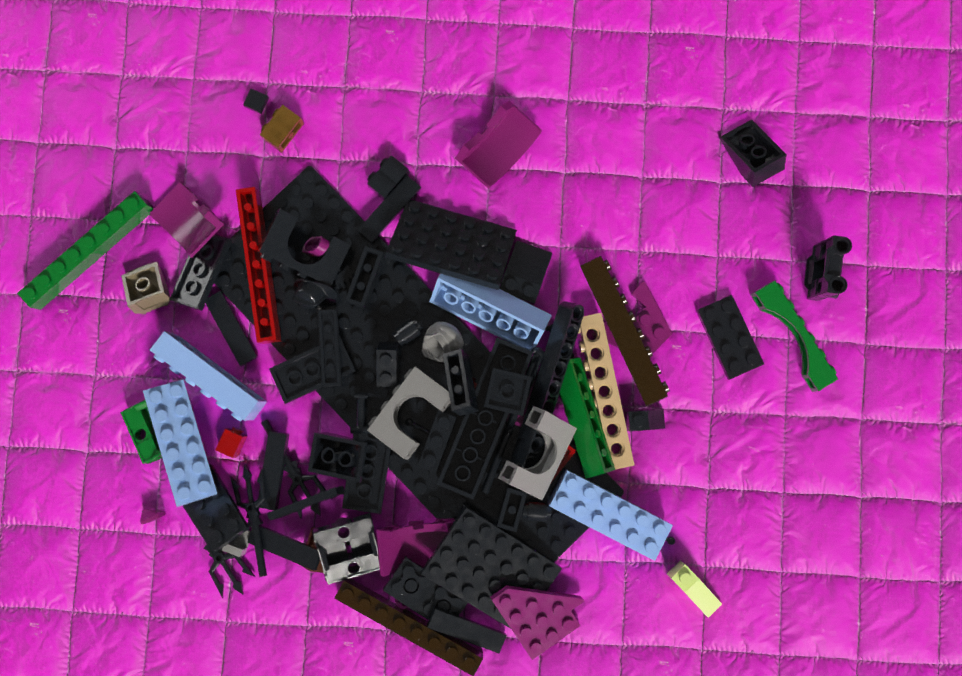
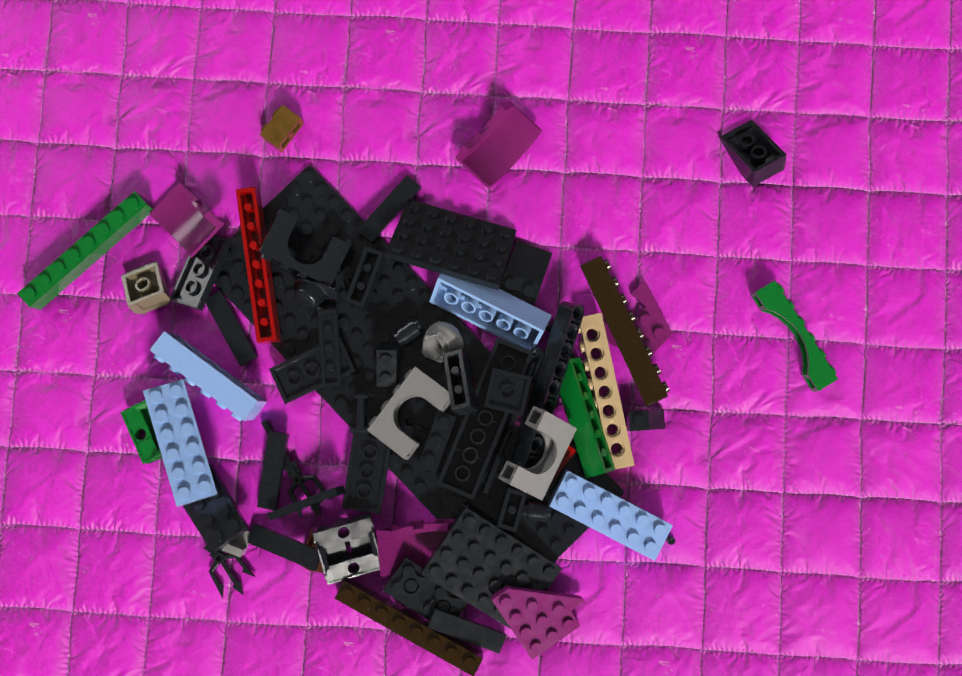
magenta slope [140,509,166,524] -> none
red brick [215,427,247,458] -> none
black piece [230,465,267,577] -> none
black tile [243,89,269,114] -> none
magenta beam [302,236,330,257] -> none
black slope [308,432,368,483] -> none
black brick [367,155,410,200] -> none
yellowish green slope [667,561,722,618] -> none
black plate [696,295,764,380] -> none
black piece [804,235,852,301] -> none

